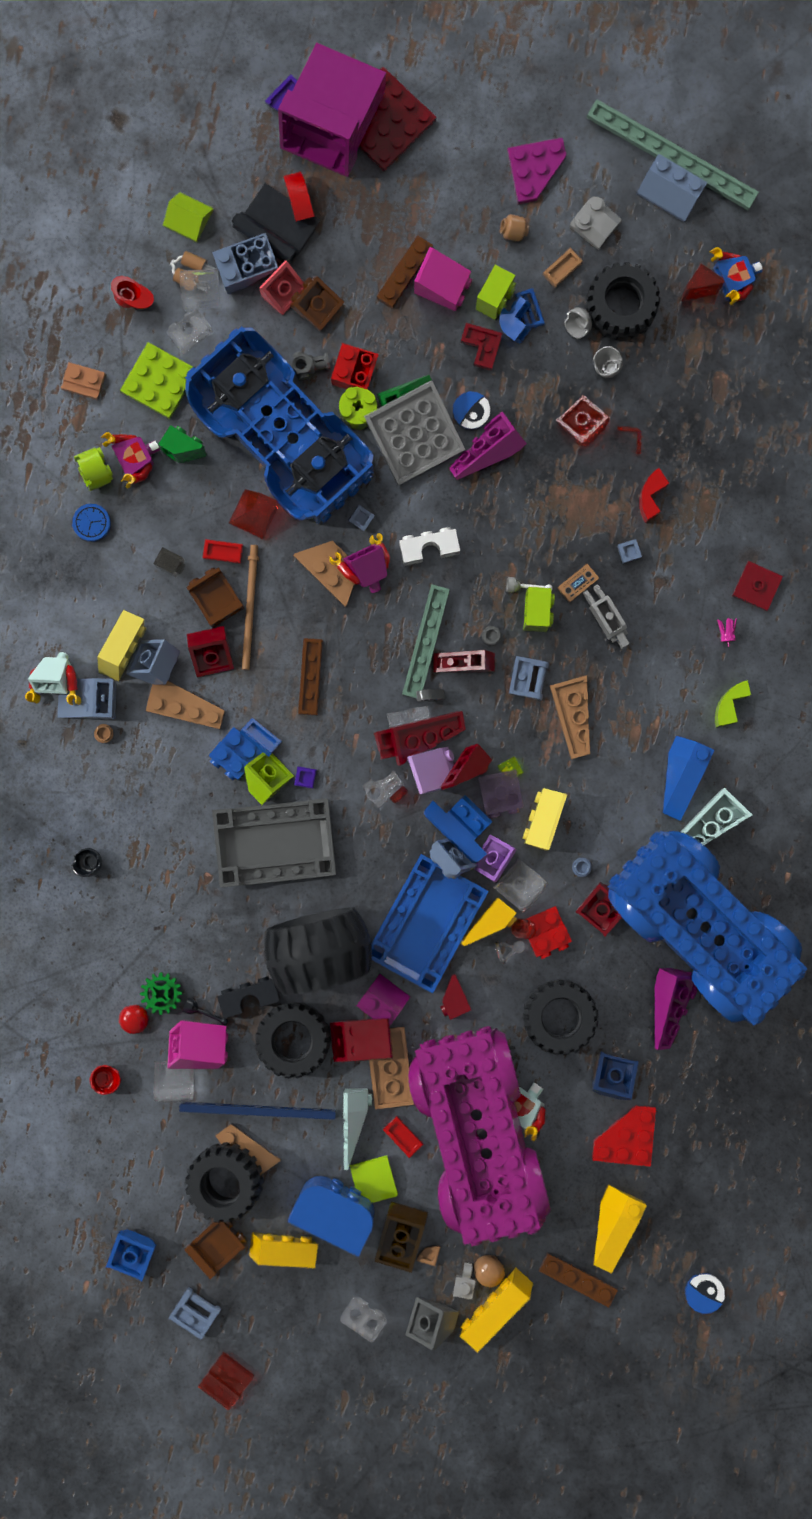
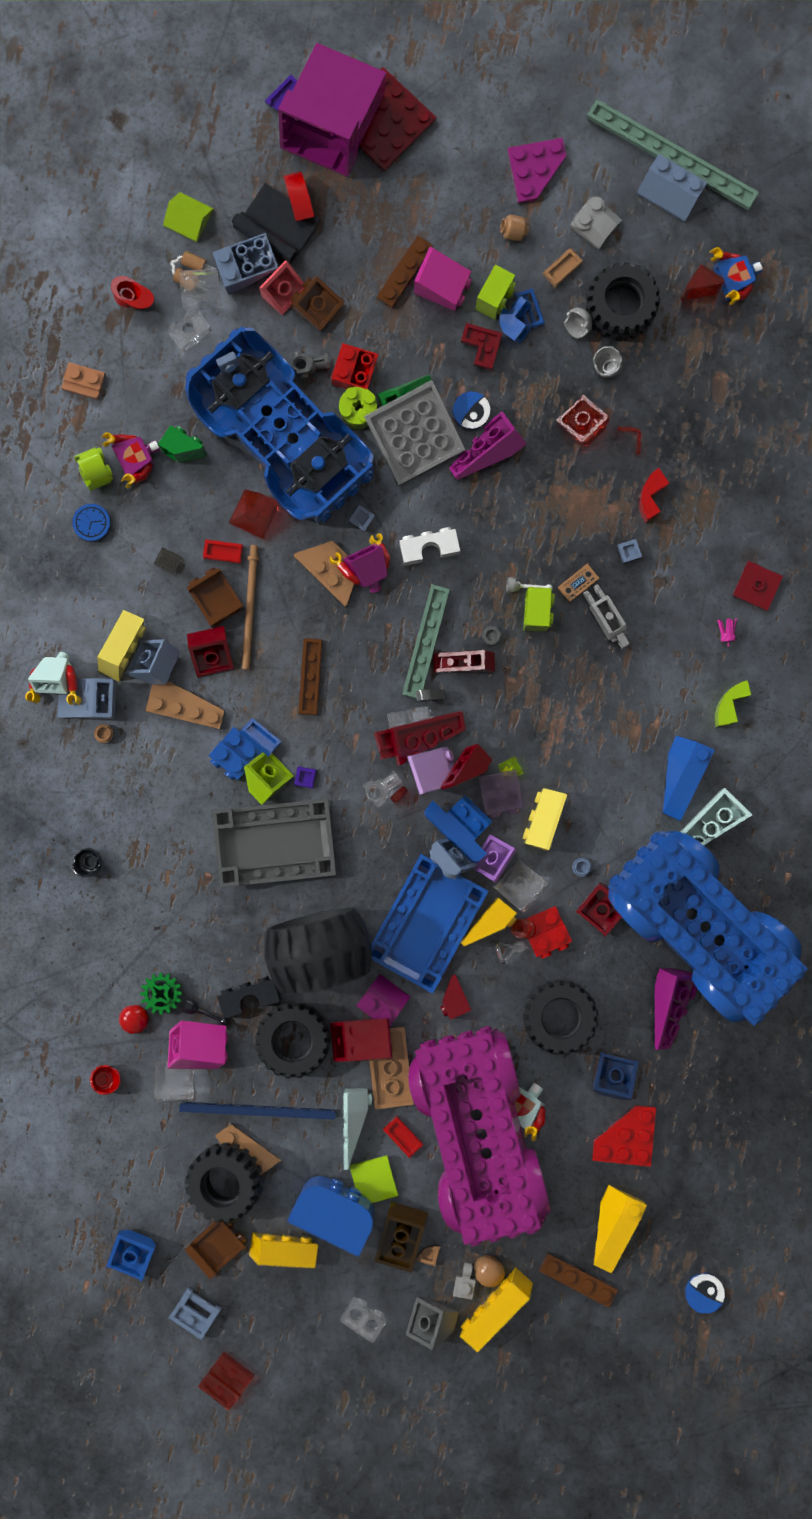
lime plate [120,342,193,419] -> none
sand blue plate [509,656,549,700] -> none
medium nougat wing [550,675,590,759] -> none
none -> sand blue plate [216,352,239,374]

